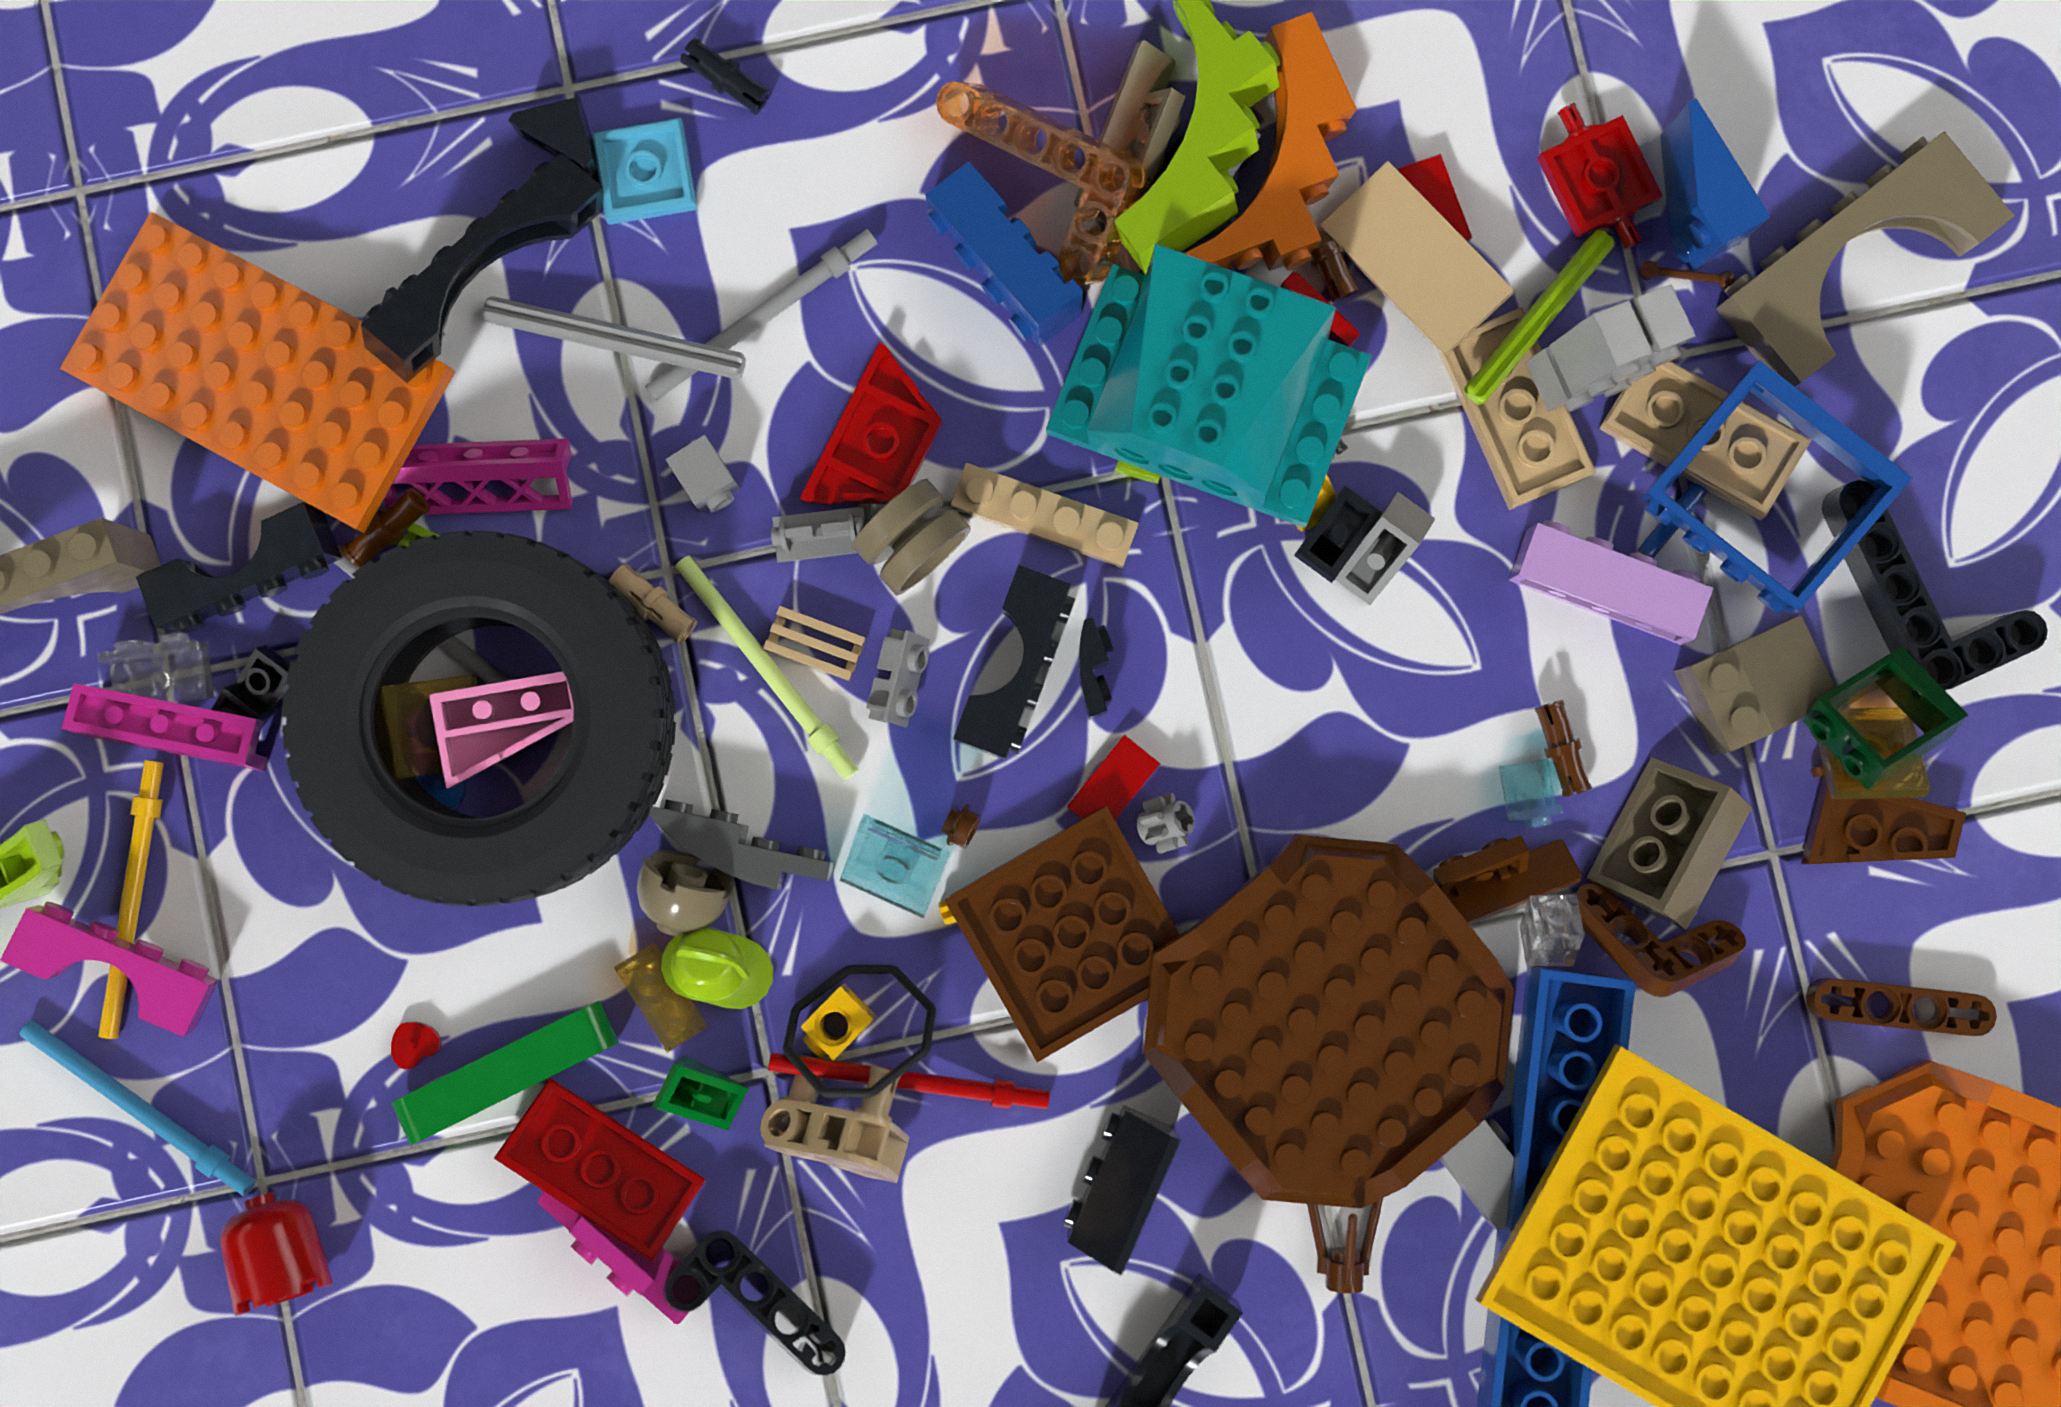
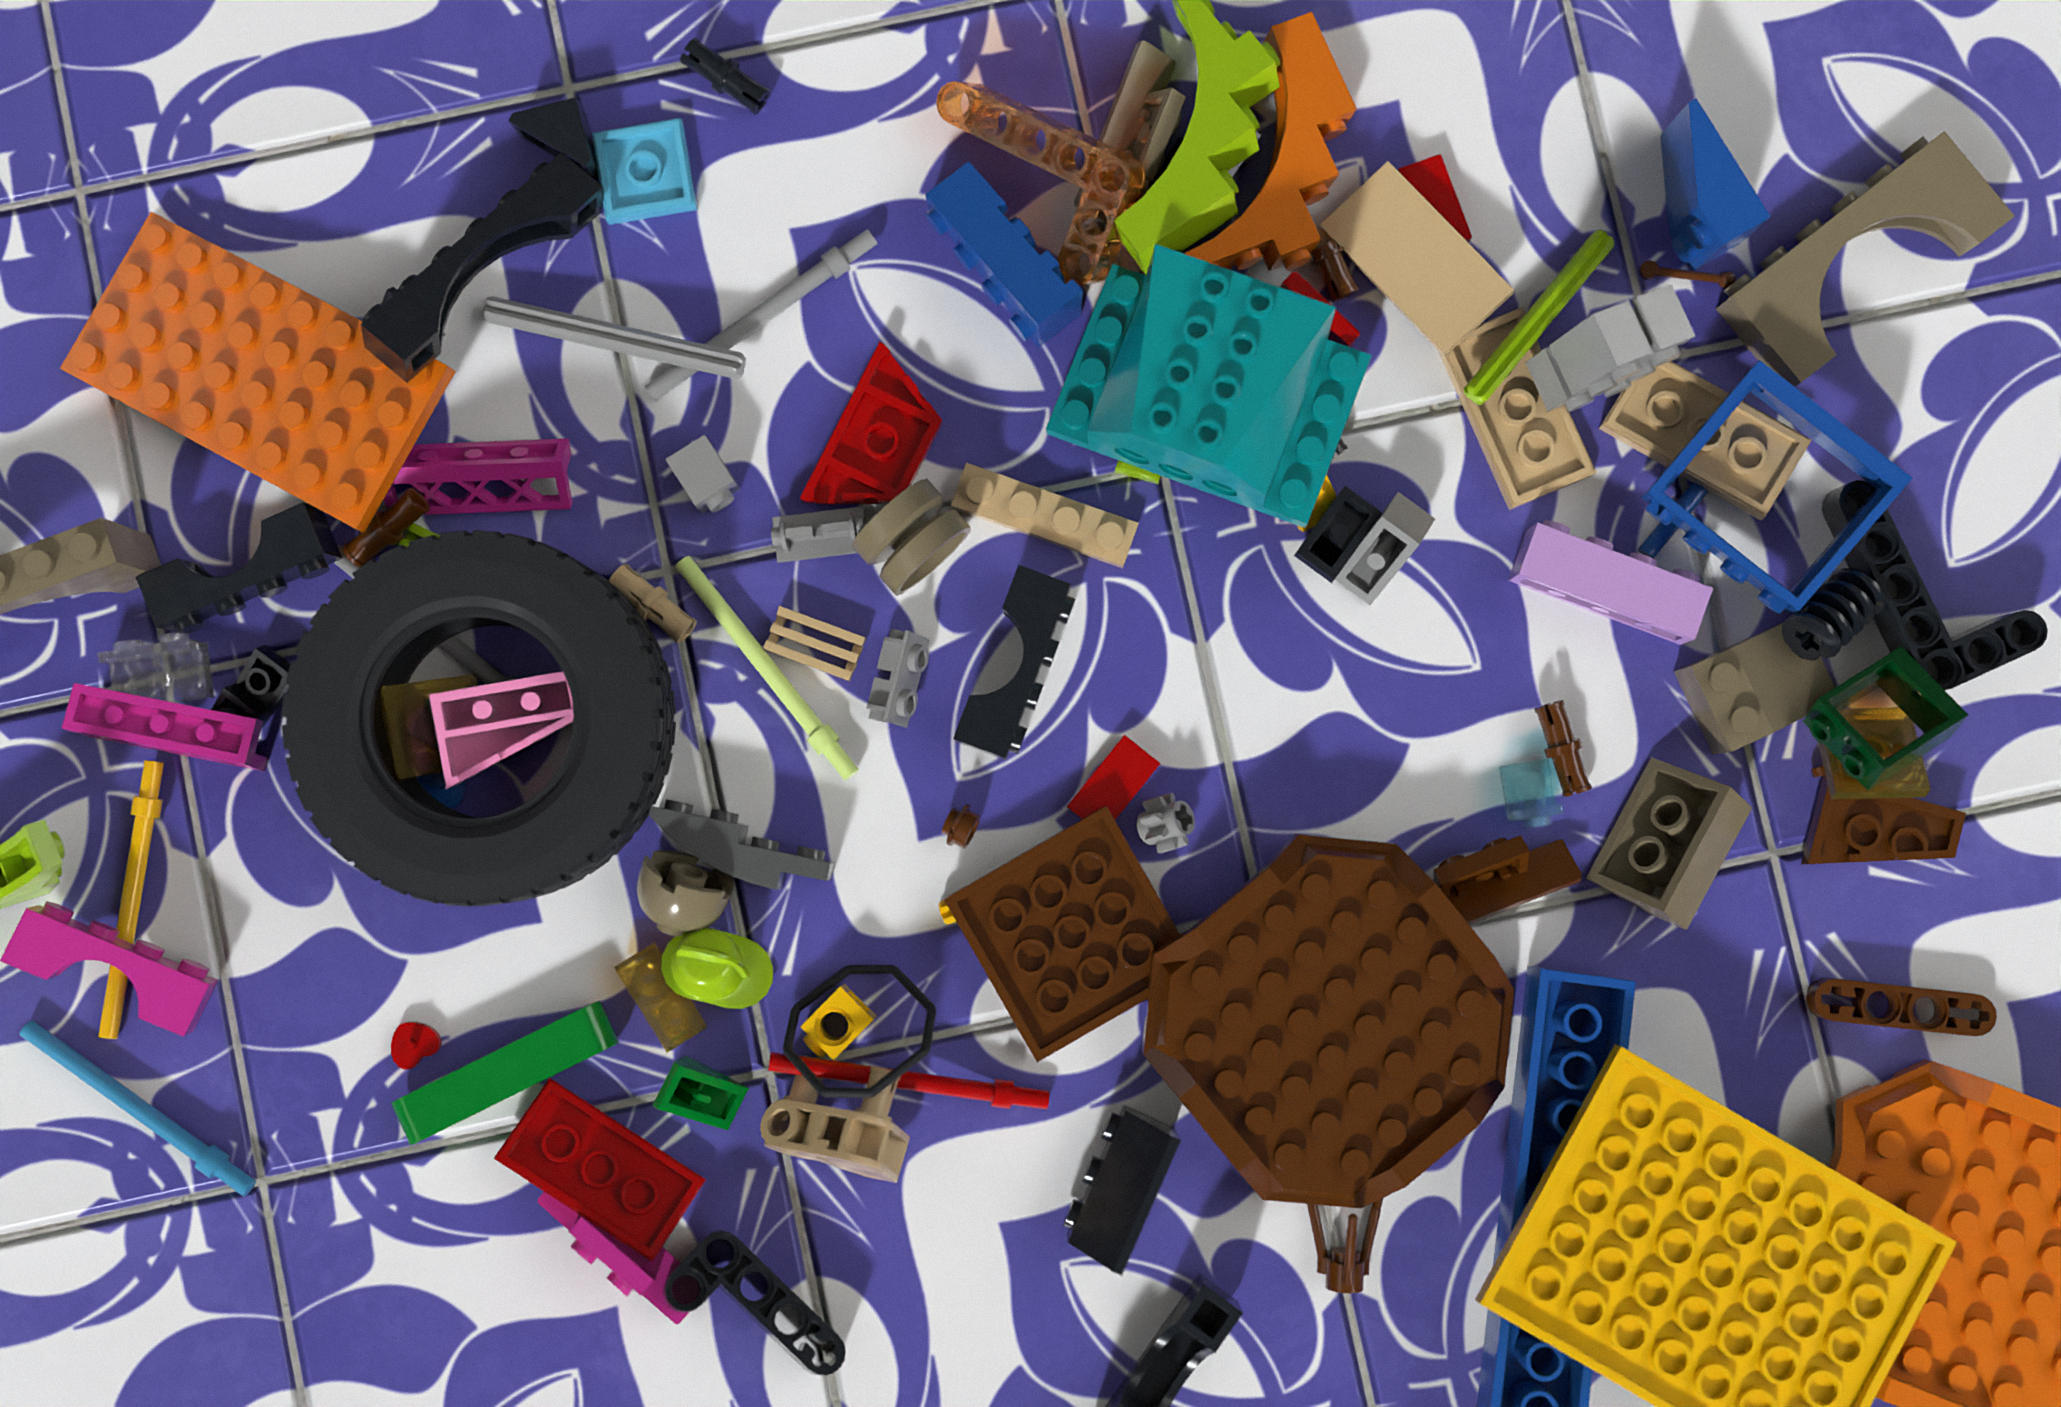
red cylinder [220,1193,333,1316] -> none
clear light blue slope [839,814,953,919] -> none
black slope [1078,617,1114,720] -> none
light grey slope [1439,1118,1514,1231] -> none
clear brick [1519,895,1585,966] -> none
red plate [1537,103,1663,250] -> none
reddish brown beam [1569,883,1747,997] -> none
none -> black piece [1782,568,1887,661]

